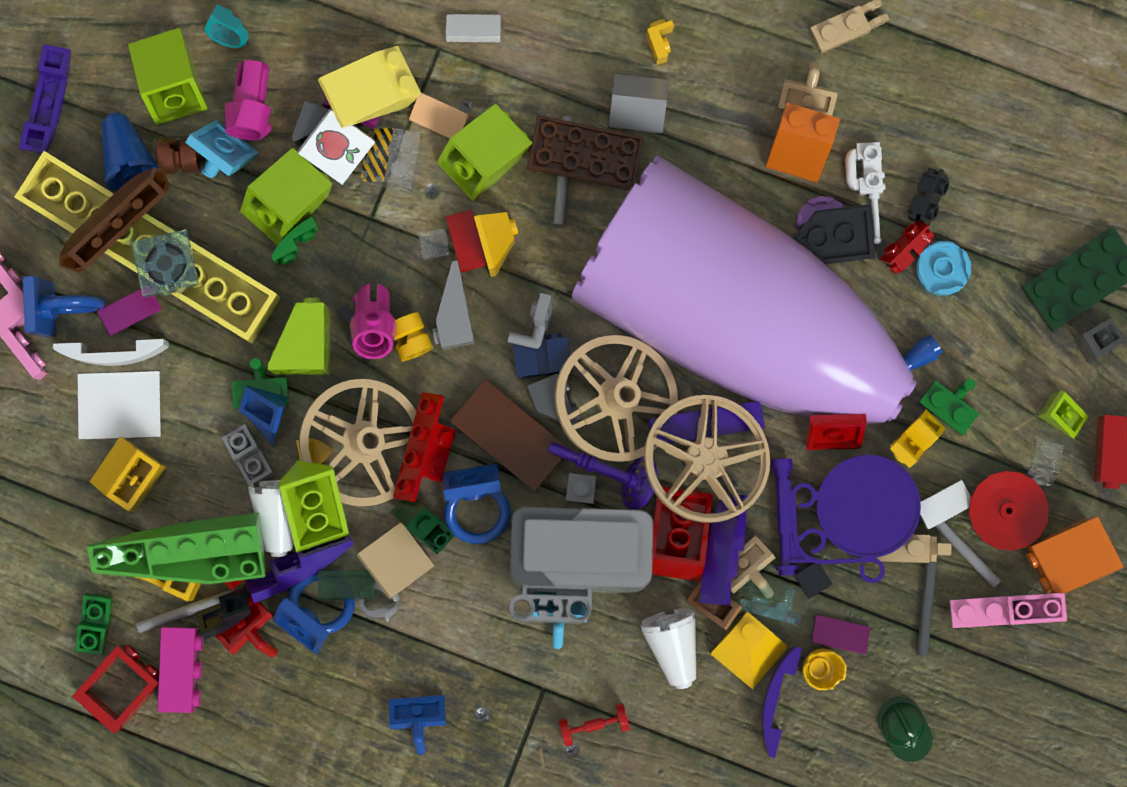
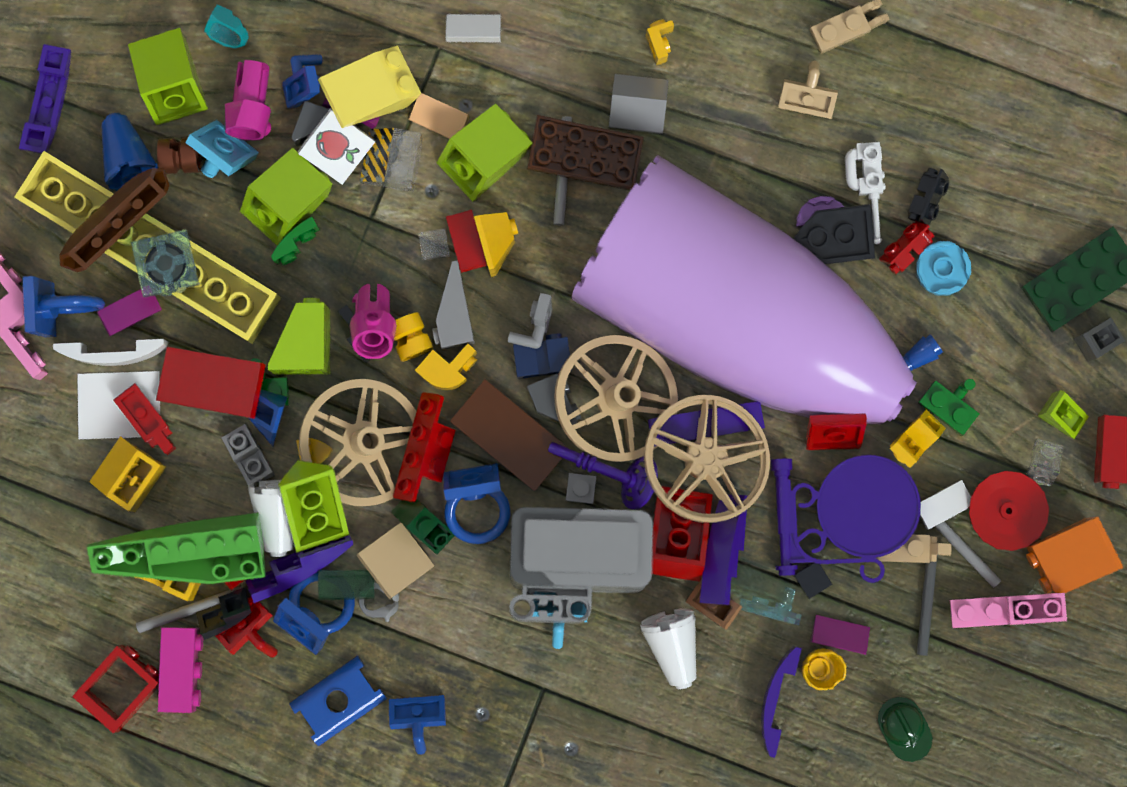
green slope [75,593,113,655] -> none
red wheel [559,703,630,747] -> none
yellow slope [710,611,788,689] -> none
tan plate [731,535,775,598] -> none
orange slope [765,103,840,183] -> none
none -> red hinge [113,383,176,455]
none -> red tile [156,347,266,419]
none -> blue plate [282,54,323,108]
none -> blue piece [289,655,388,746]
none -> yellow brick [415,344,477,390]

